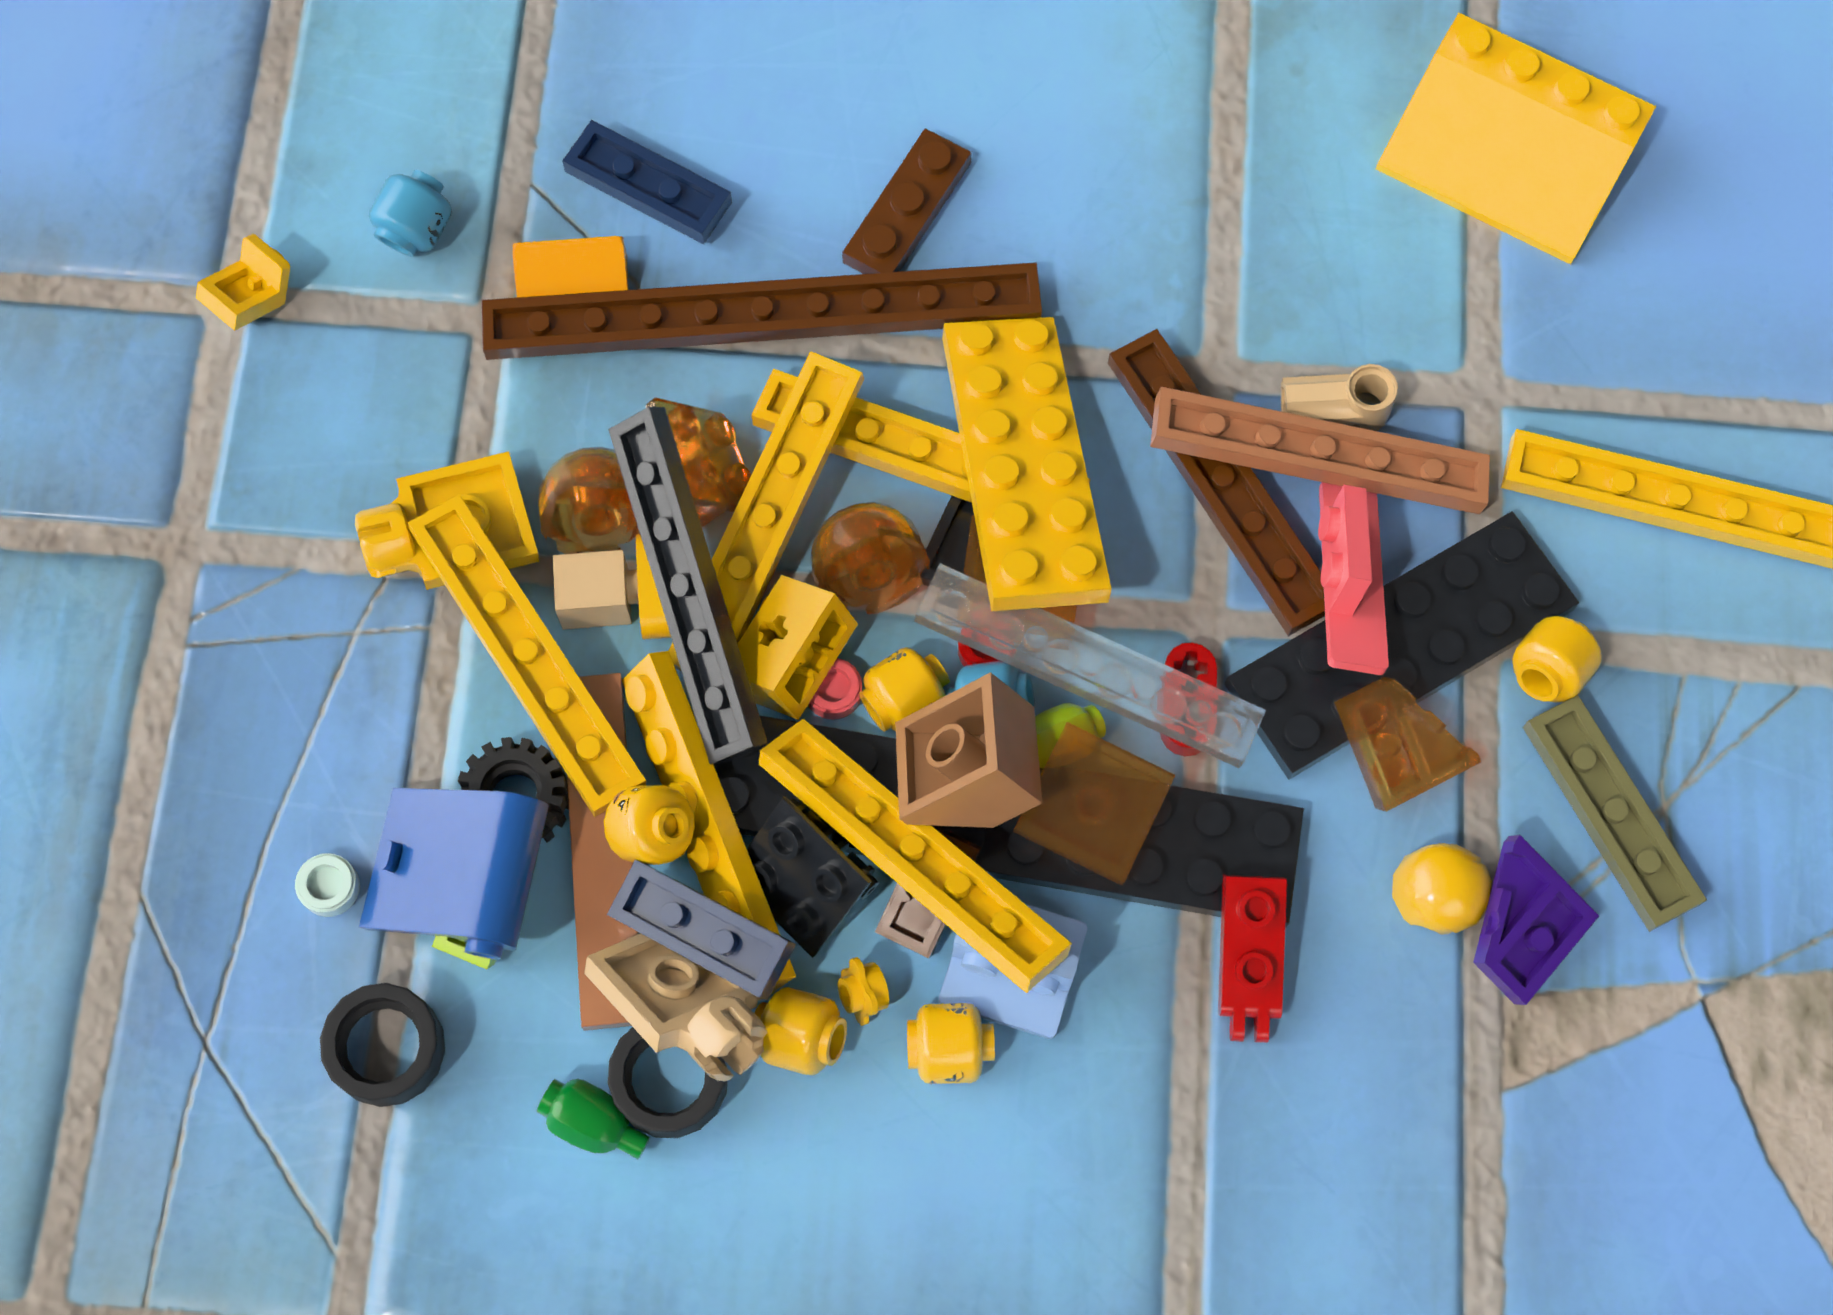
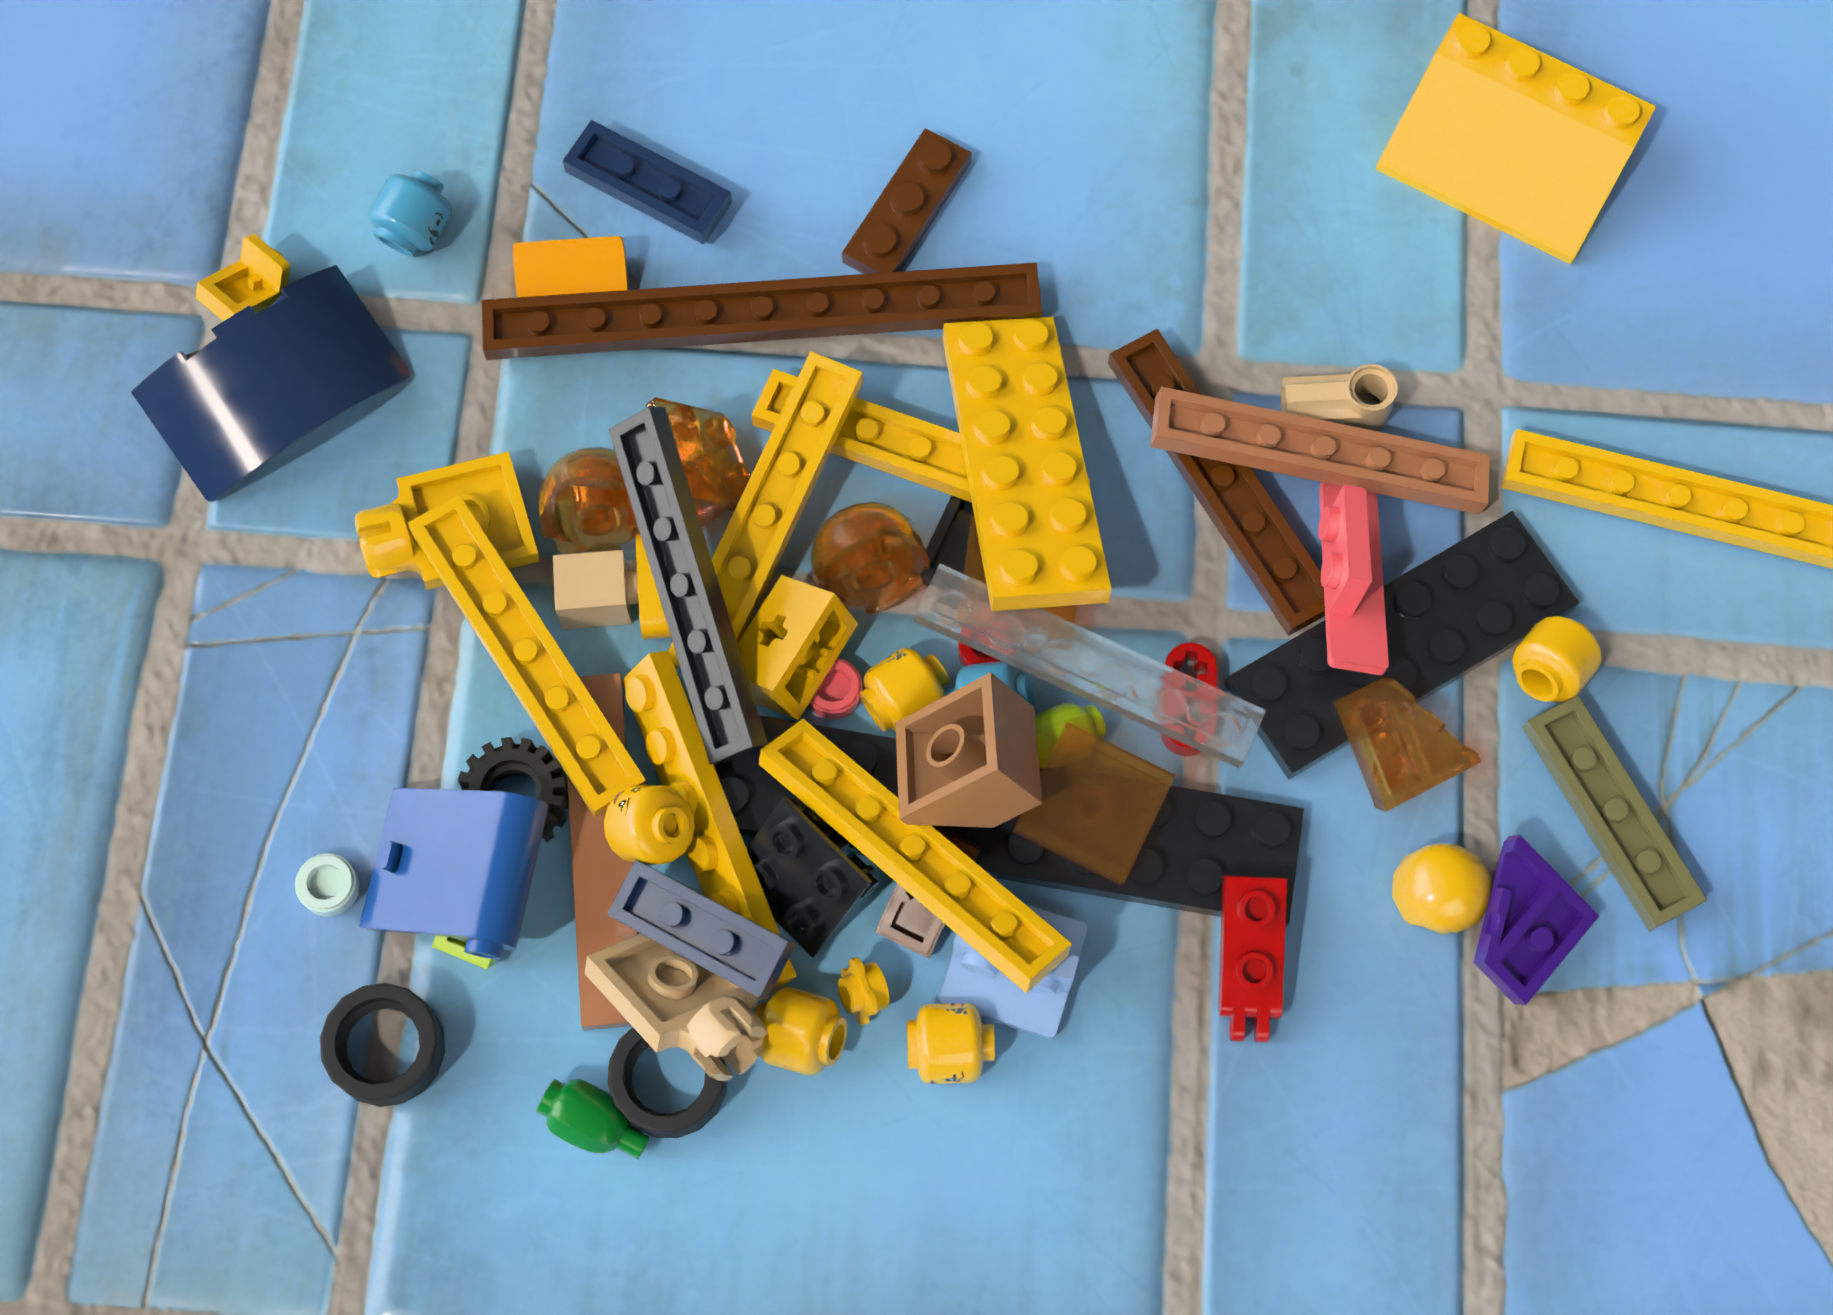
none -> dark blue panel [131,265,410,502]

